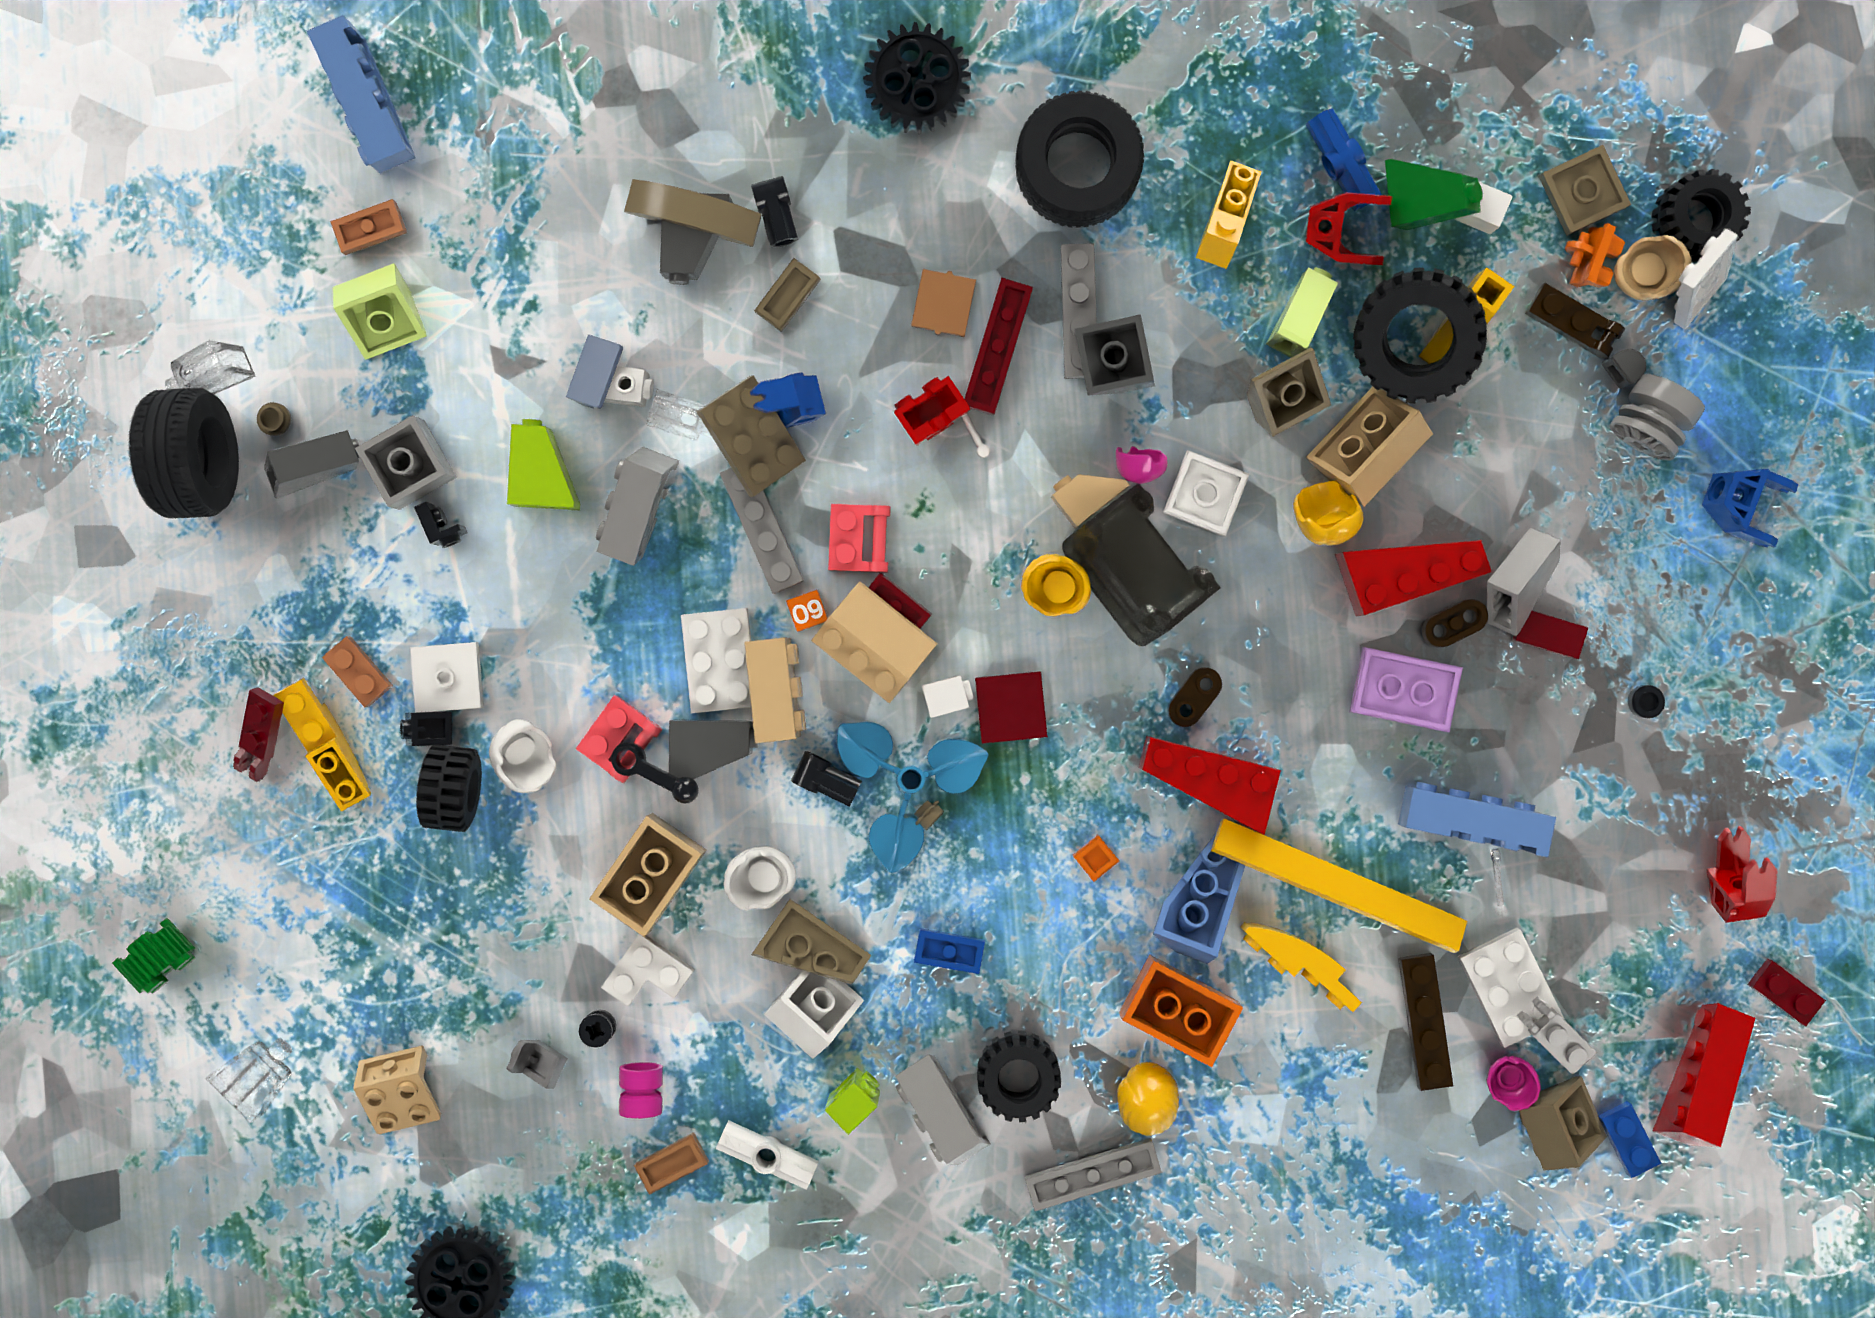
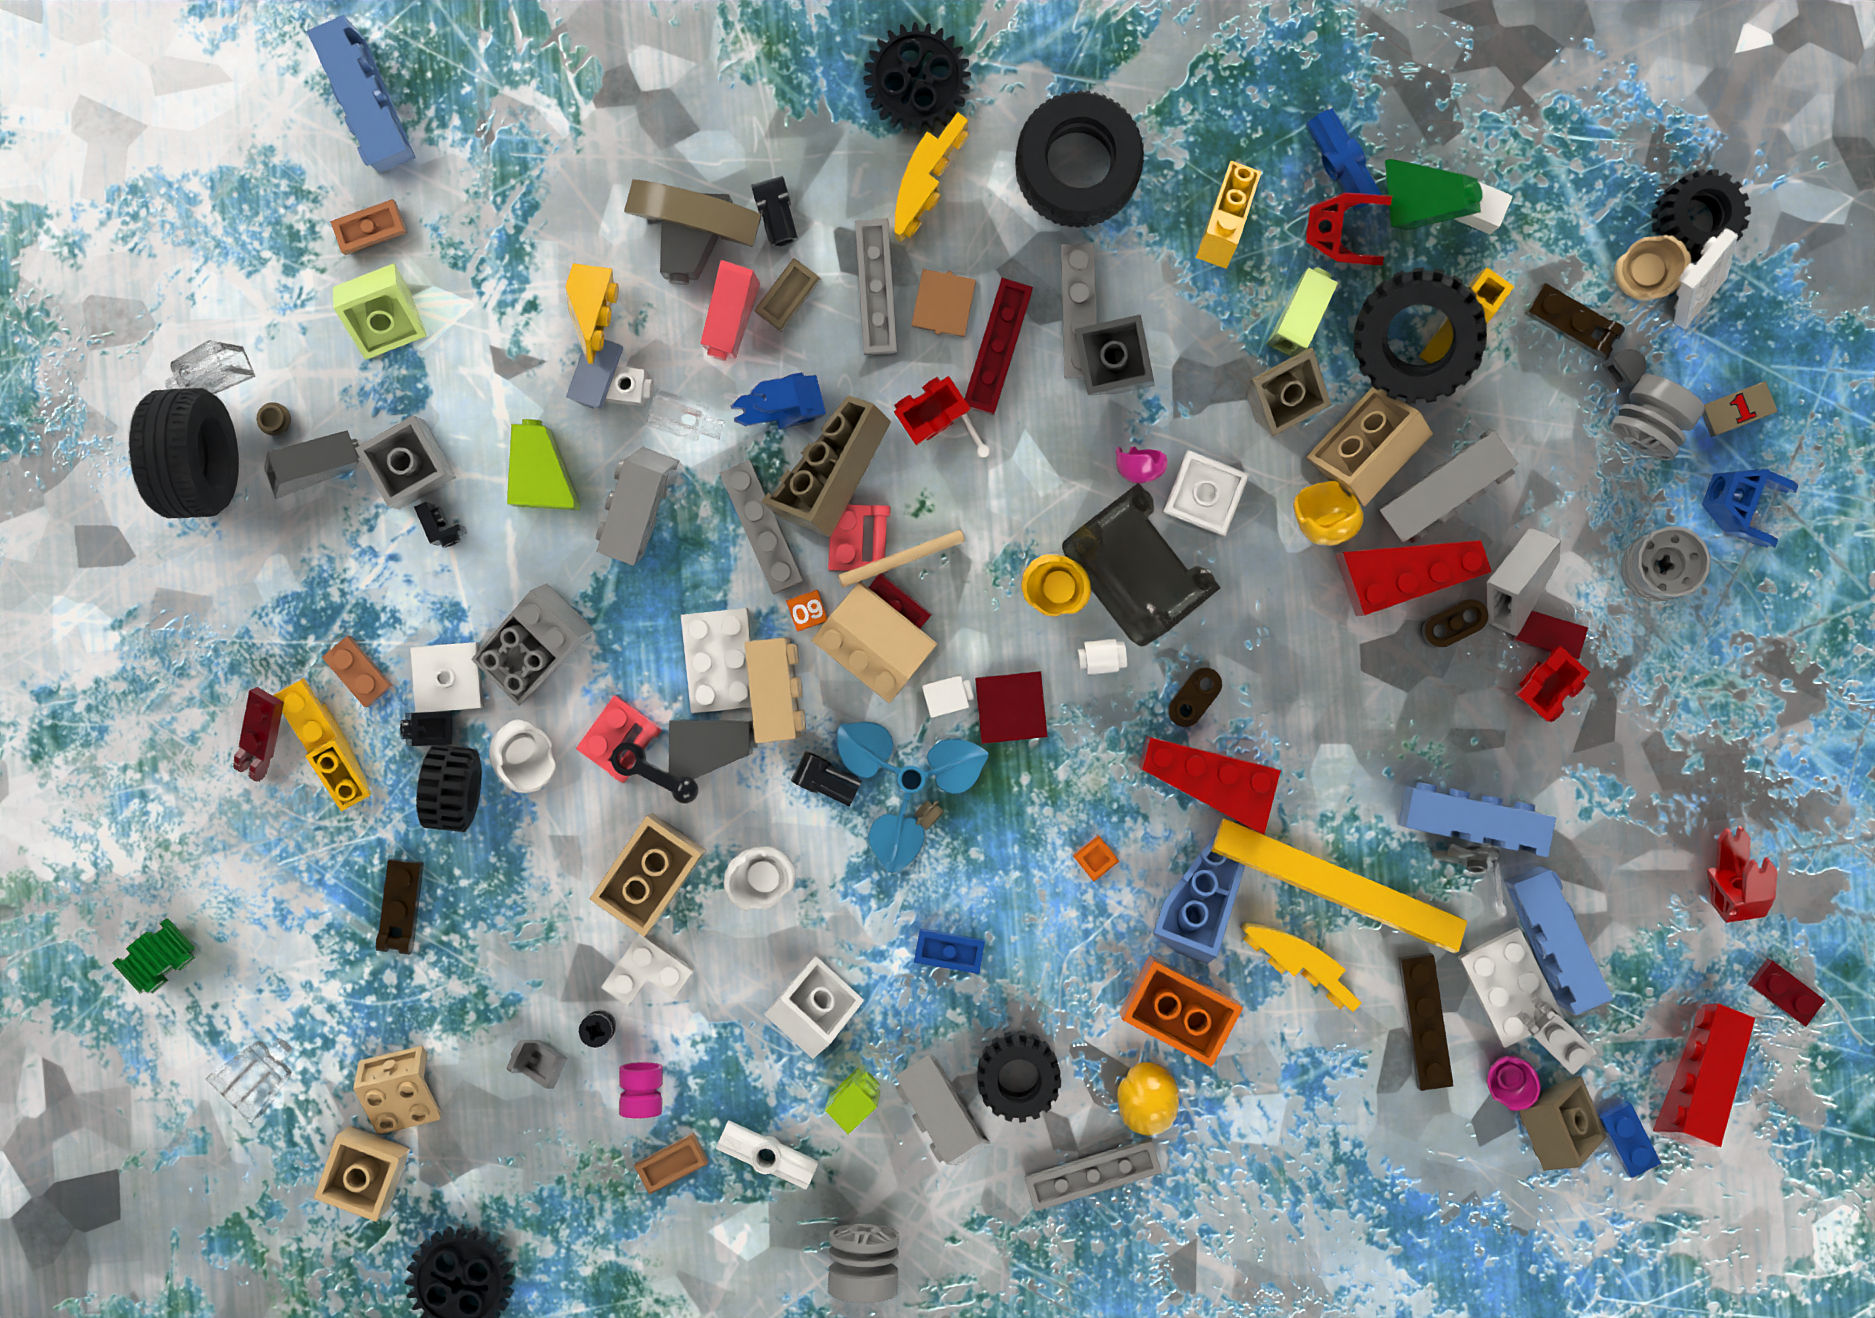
dark tan plate [696,375,806,497] -> none
dark tan wing [751,899,871,984] -> none
tan slope [1051,474,1129,528] -> none
lavender tile [1349,647,1463,732] -> none
dark tan plate [1539,145,1631,236] -> none
orange hips [1565,223,1625,288] -> none
black tile [1628,685,1665,718] -> none
none -> tan brick [313,1126,411,1222]
none -> dark brown plate [375,858,424,955]
none -> light grey slope [471,584,594,705]
none -> yellow slope [565,263,619,364]
none -> coral slope [700,260,760,361]
none -> dark tan wedge [761,395,891,537]
none -> light grey wheel [828,1224,899,1303]
none -> tan bar [838,529,965,588]
none -> light grey plate [855,218,897,355]
none -> yellow slope [895,112,970,243]
none -> white brick [1078,639,1127,675]
none -> light grey wedge [1379,429,1519,543]
none -> dark grey plate [1431,844,1500,873]
none -> medium blue wedge [1504,866,1614,1015]
none -> red cylinder [1515,646,1590,722]
none -> light grey wheel [1621,526,1711,602]
none -> dark tan tile [1702,381,1778,437]

